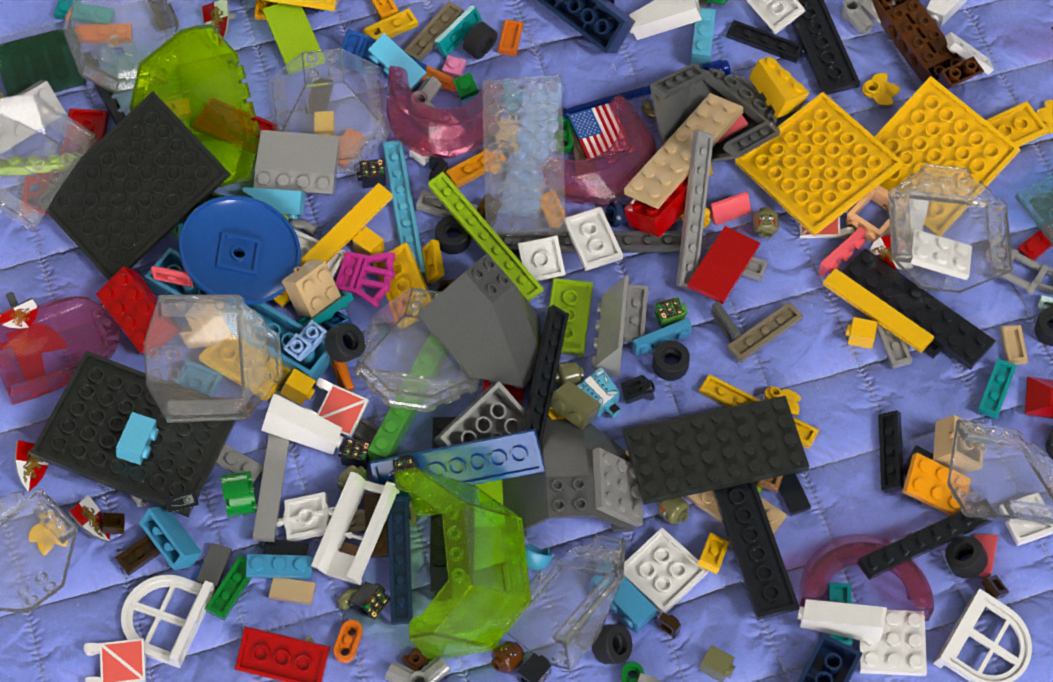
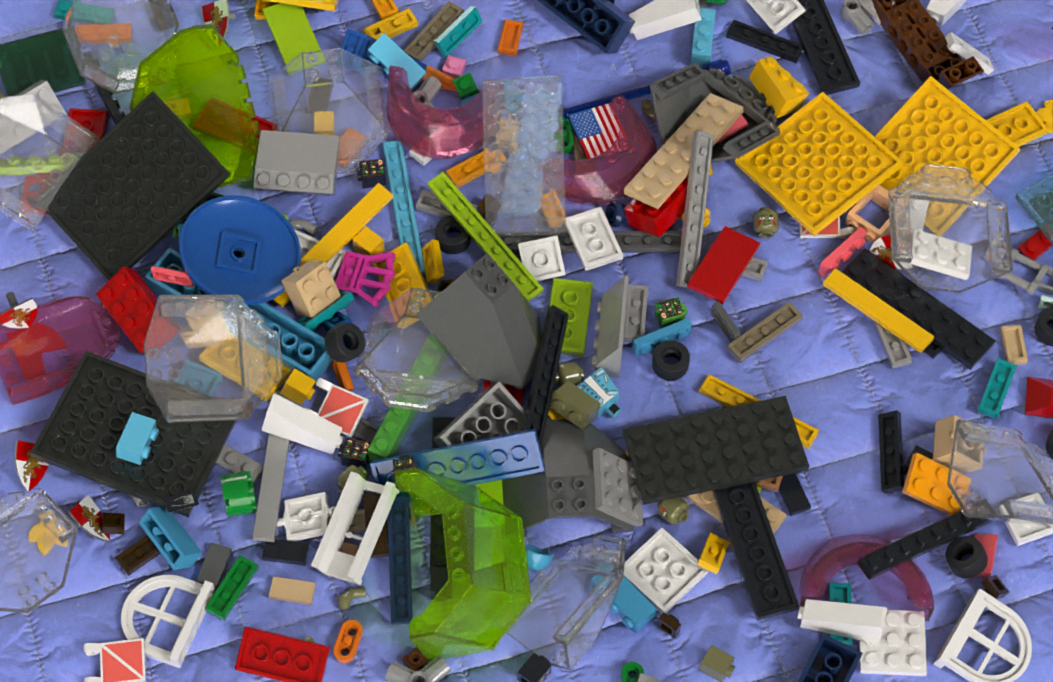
medium azure slope [242,187,306,219] -> none
dark azure plate [246,554,312,579] -> none
light blue slope [283,320,327,362] -> none
black brick [350,581,390,620] -> none
black bracket [429,156,448,181] -> none
black tyre [463,22,498,59] -> none
reddish brown head [491,641,524,674] -> none
black tyre [591,624,633,664] -> none
black bracket [621,375,655,404] -> none
coral slope [710,191,751,225] -> none
yellow plate [764,386,801,415] -> none
yellow brick [845,317,878,349] -> none
yellow plate [862,73,900,106] -> none

